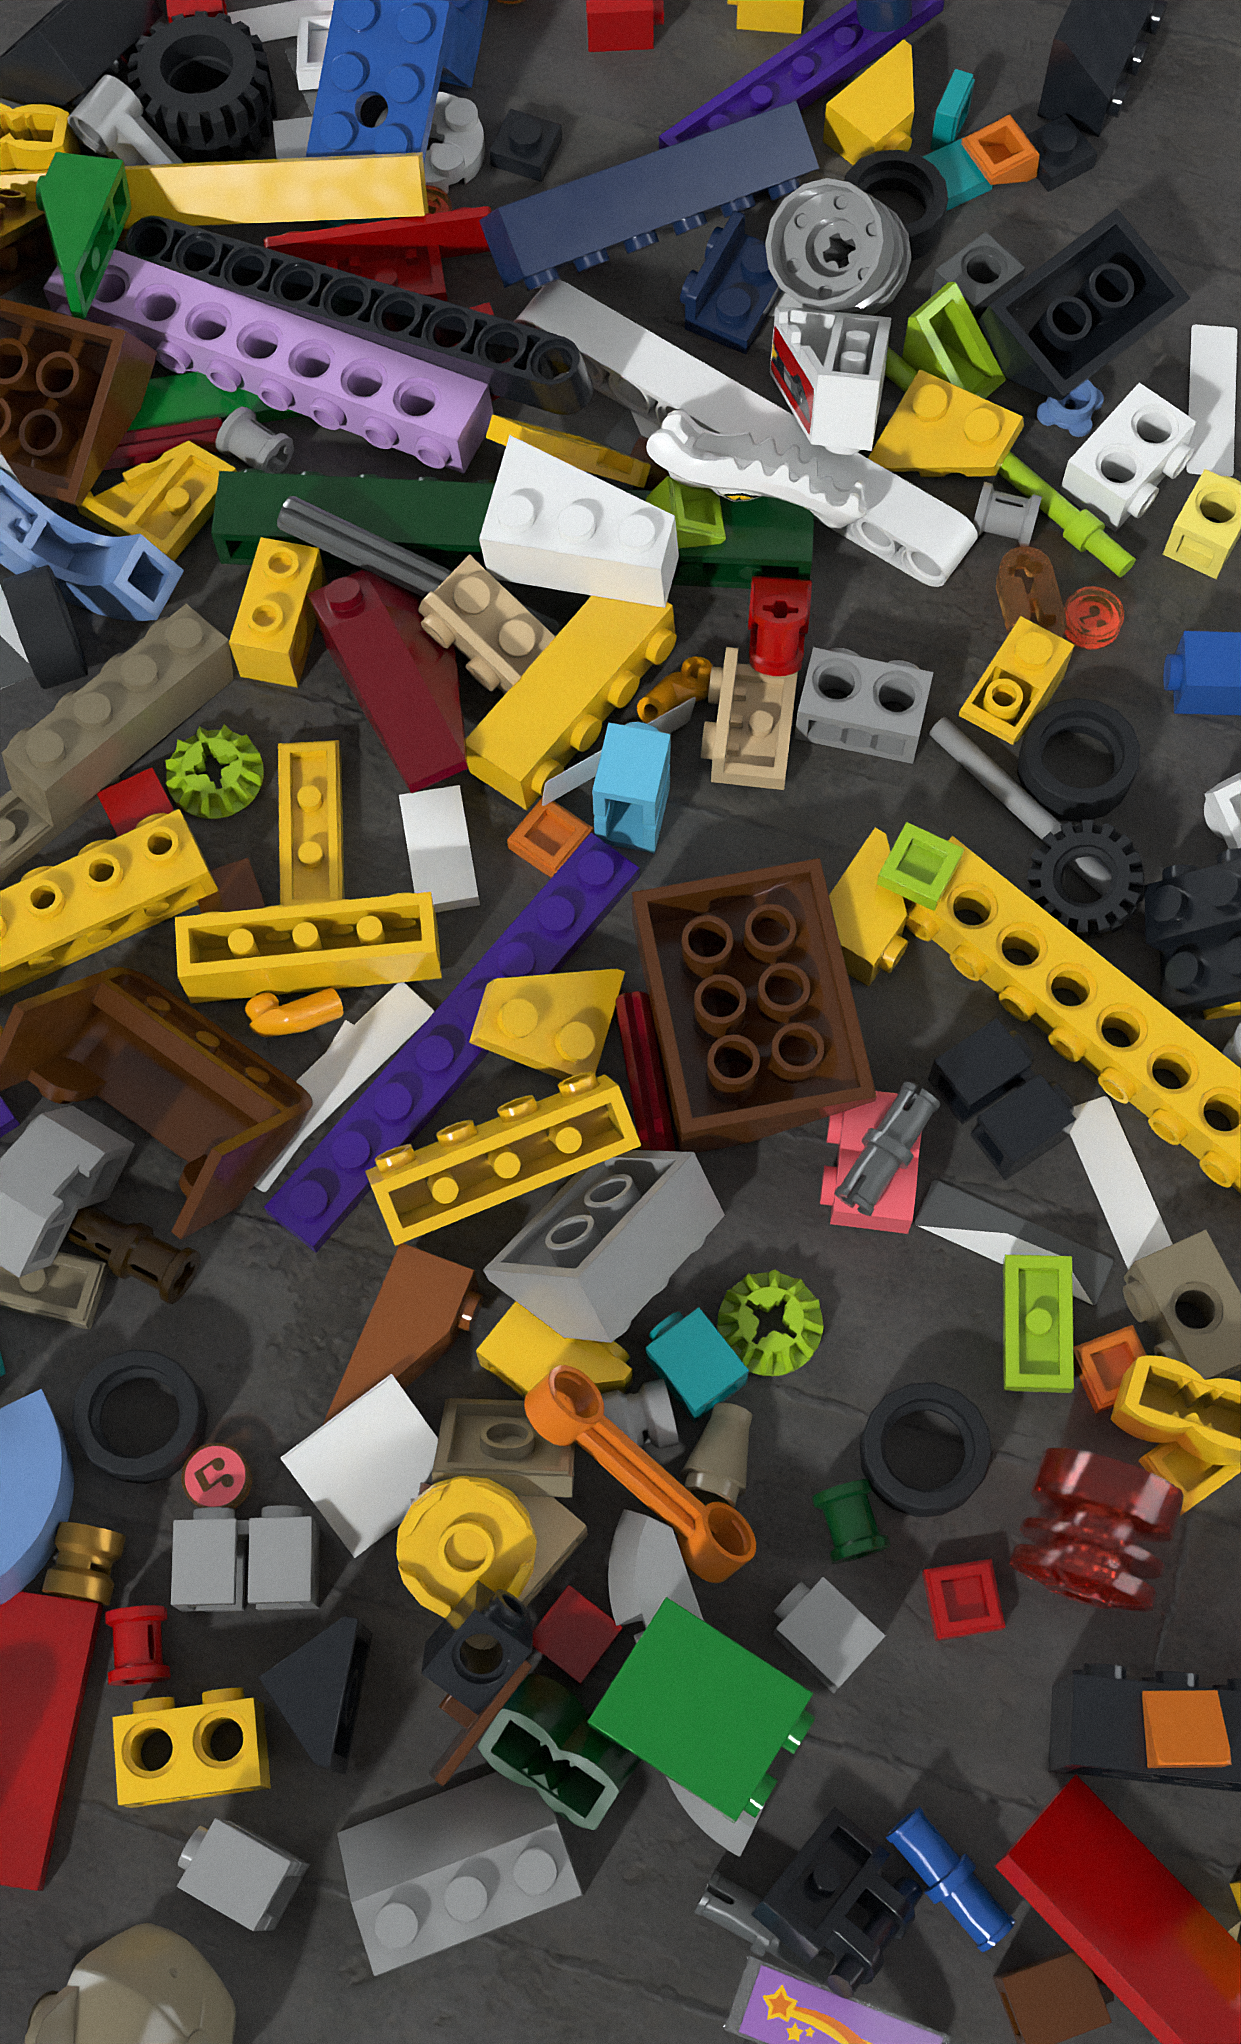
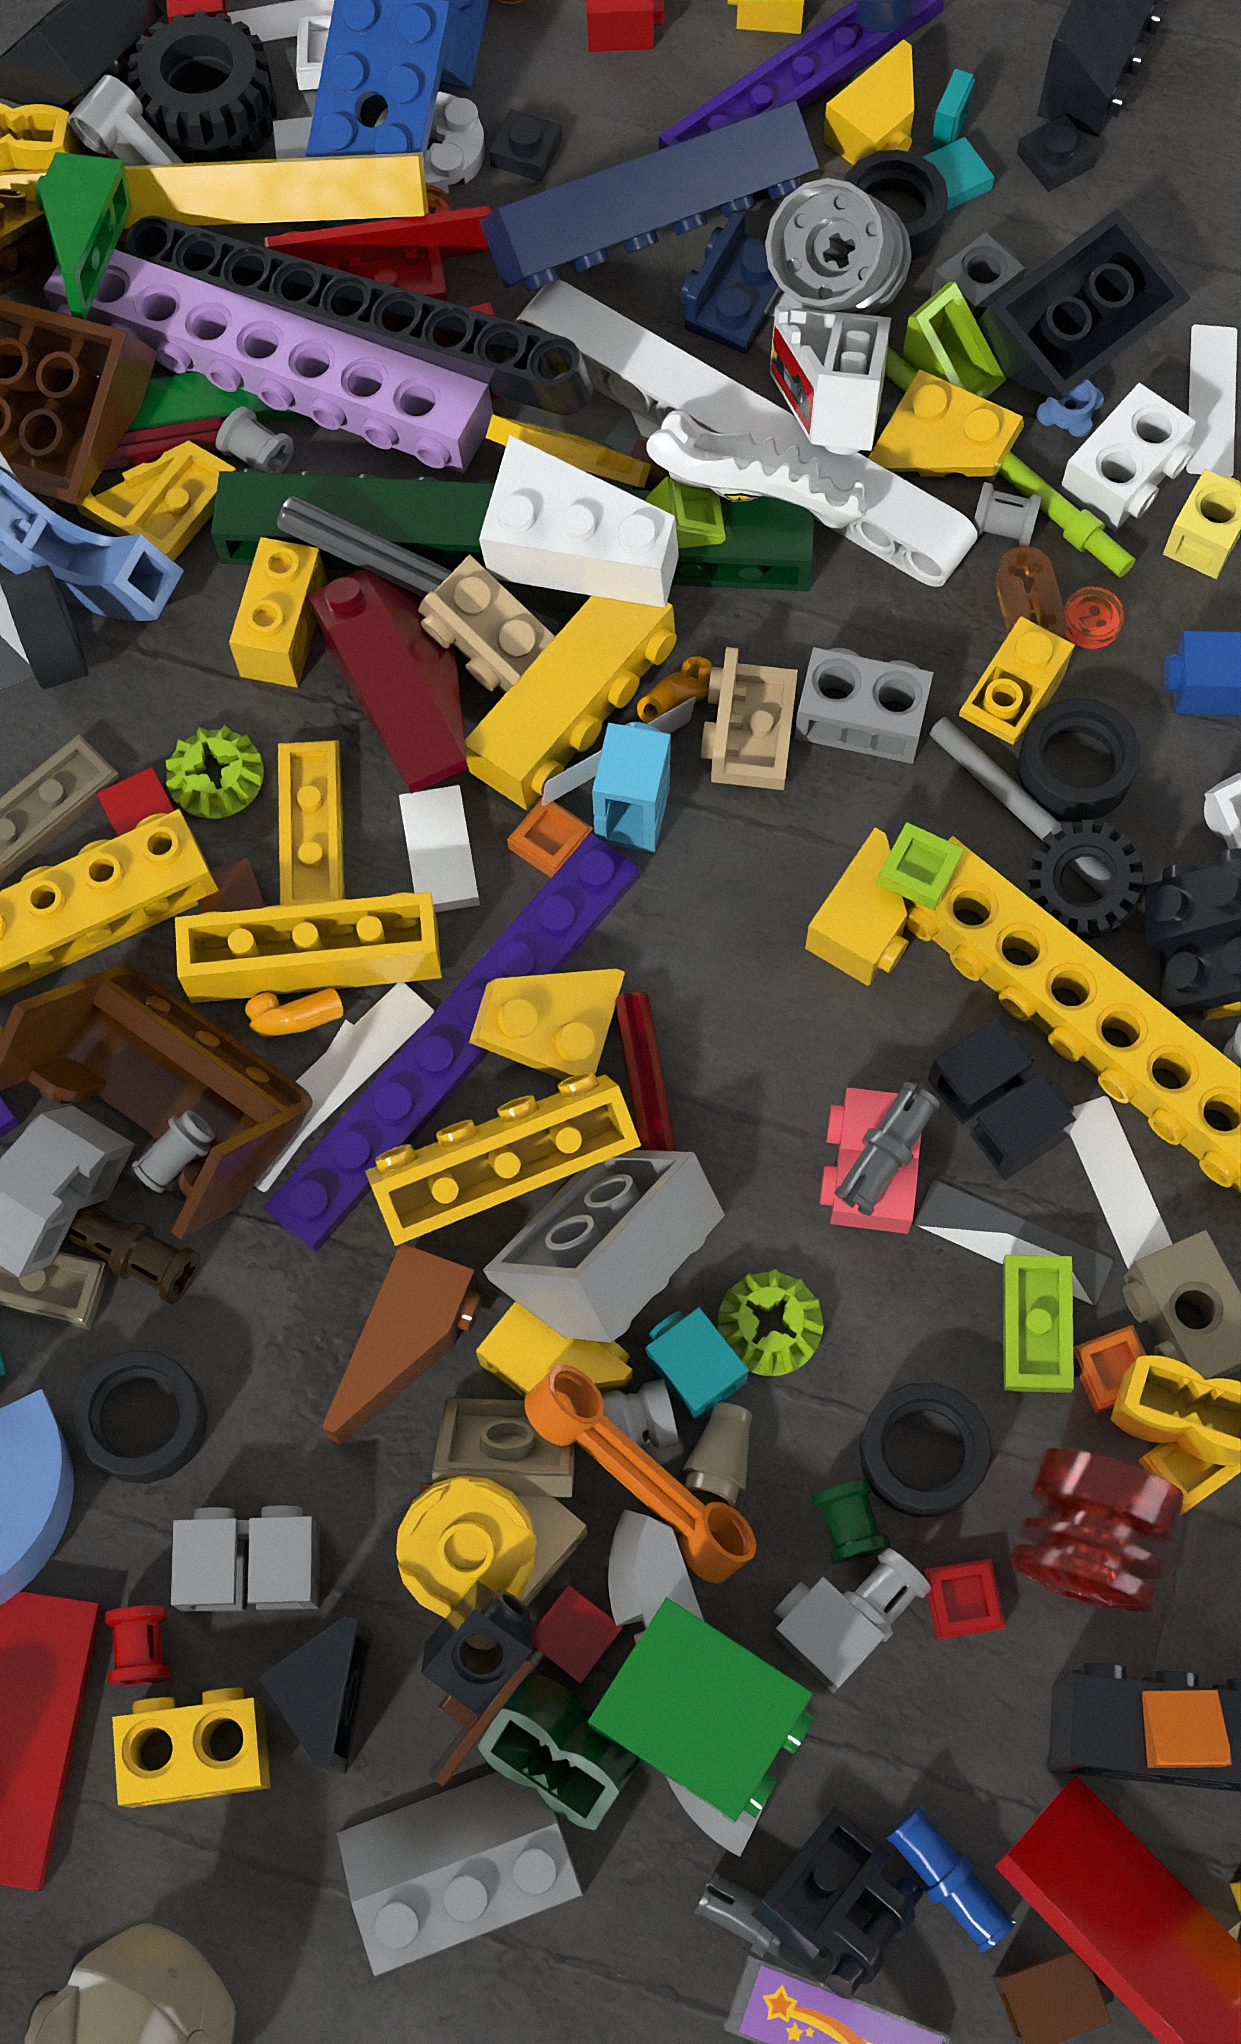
dark tan brick [1,604,234,829] -> none
pearl gold wheel [42,1522,126,1605] -> none
light grey piece [177,1818,310,1931] -> none
coral tile [181,1442,252,1509] -> none
white piece [280,1374,438,1558] -> none
reddish brown slope [632,858,877,1153] -> none
red piece [748,576,812,676] -> none
orange slope [961,114,1040,185] -> none
none -> light grey pin [132,1110,215,1193]
none -> light grey bush [843,1547,931,1642]

